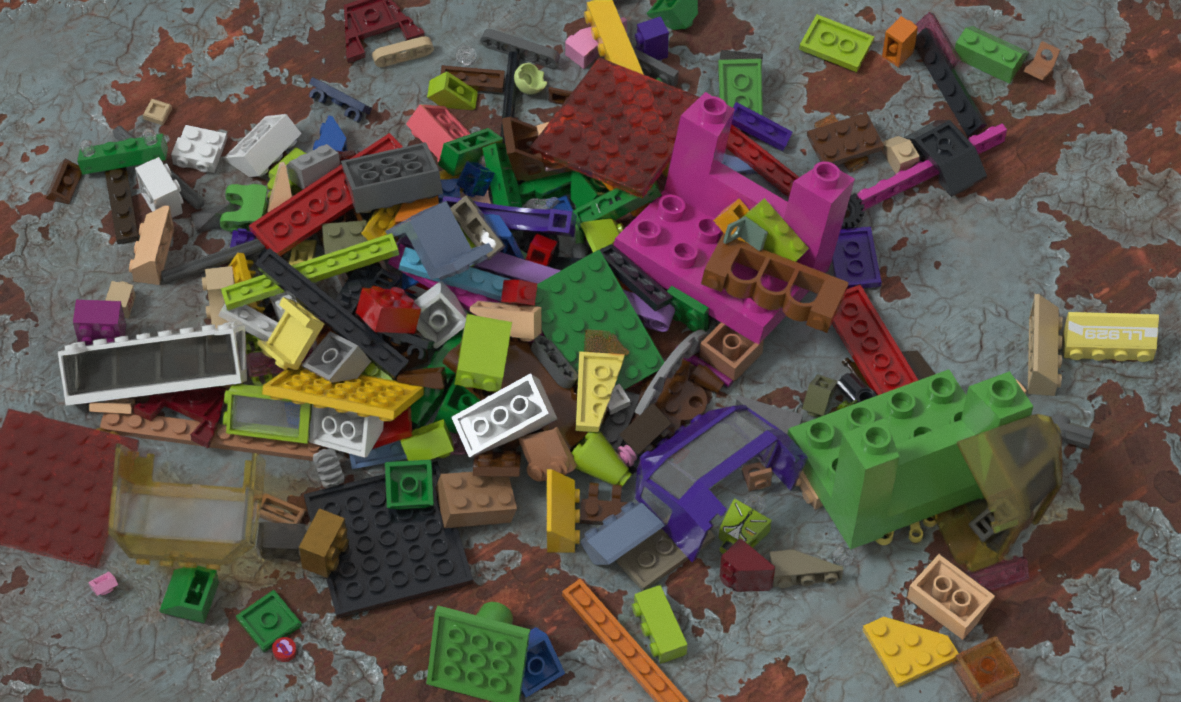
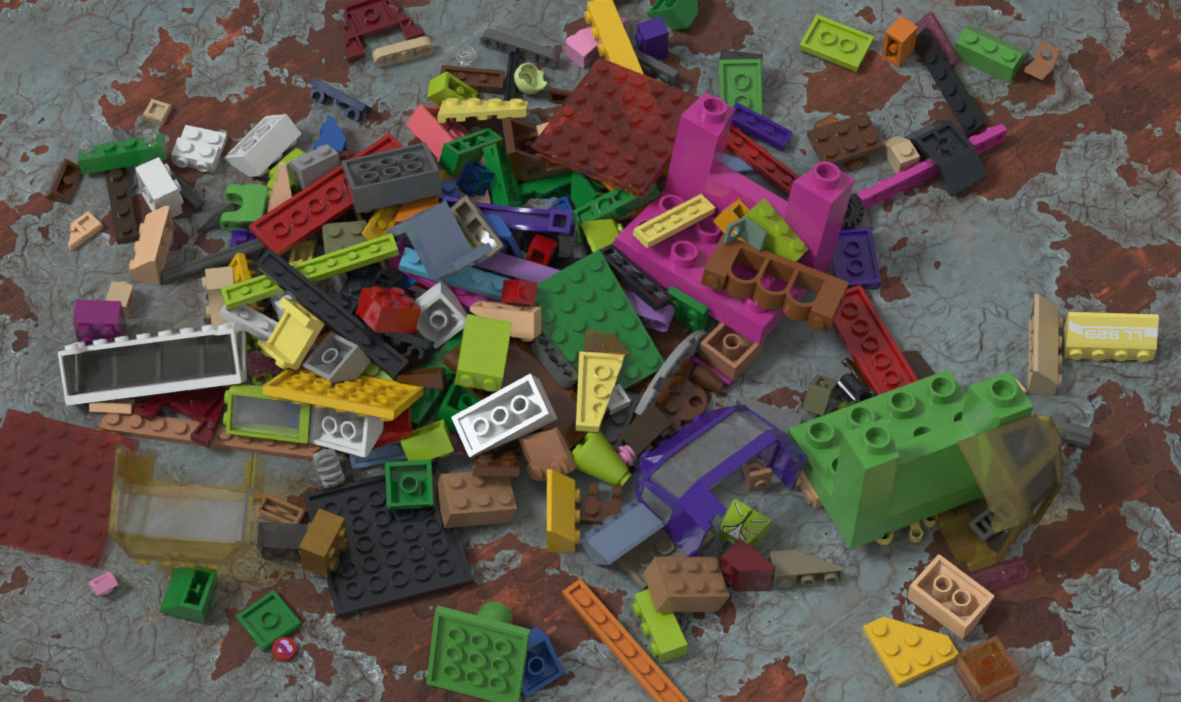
none -> light nougat tile [68,211,103,251]
none -> light yellow wing [438,98,528,123]
none -> light yellow plate [633,194,716,248]
none -> medium nougat brick [643,557,730,612]

